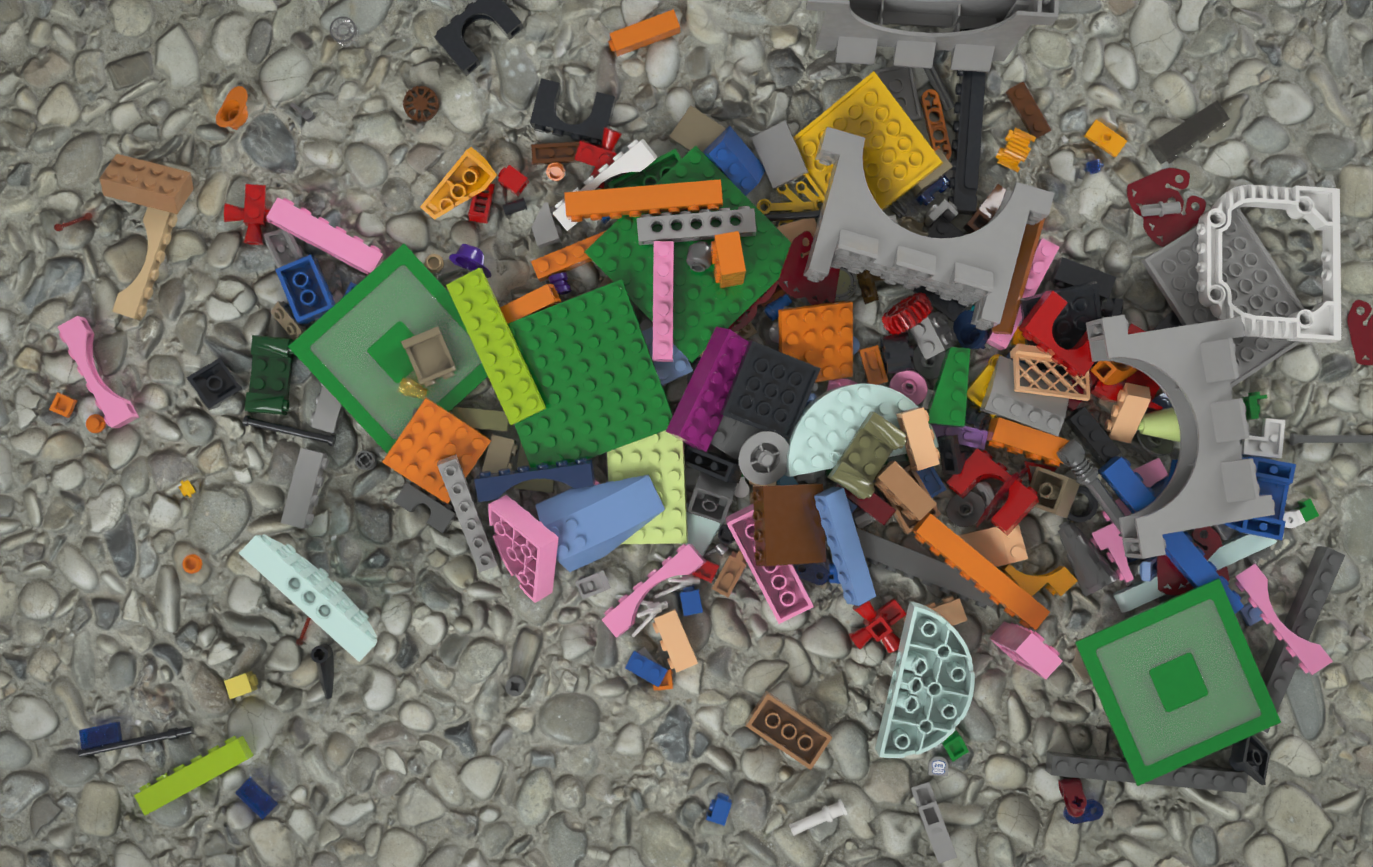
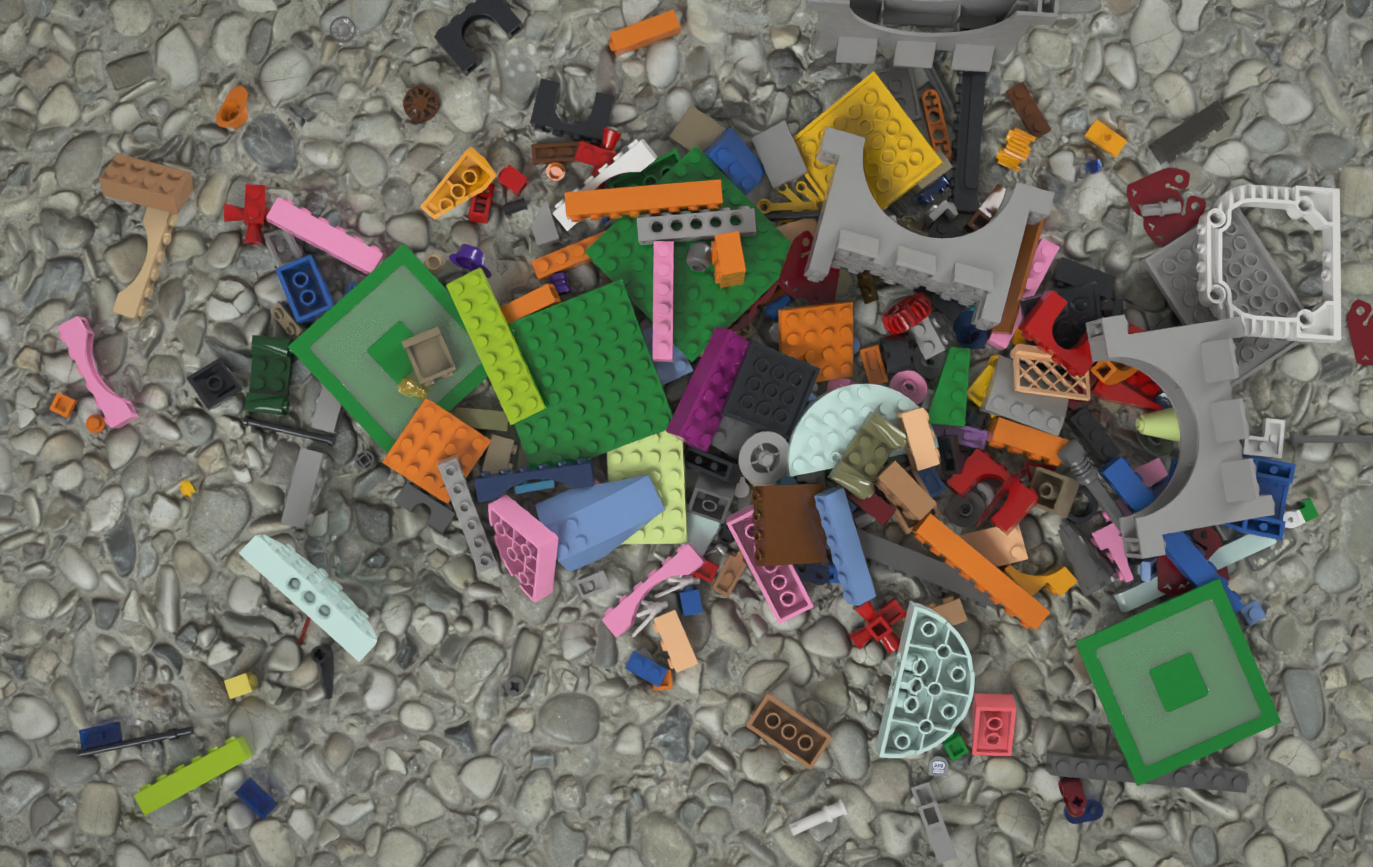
clear red hinge [54,213,92,232] -> none
orange plate [182,554,203,574] -> none
blue brick [706,792,732,826] -> none
bright pink brick [989,621,1063,679] -> none
light nougat brick [1104,383,1151,443] -> none
black slope [1229,735,1271,785] -> none
bright pink arch [1235,564,1333,676] -> none
green bracket [1241,392,1268,420] -> none
dark grey brick [1261,546,1345,733] -> none
none -> dark azure plate [515,479,556,494]
none -> coral slope [972,693,1016,756]

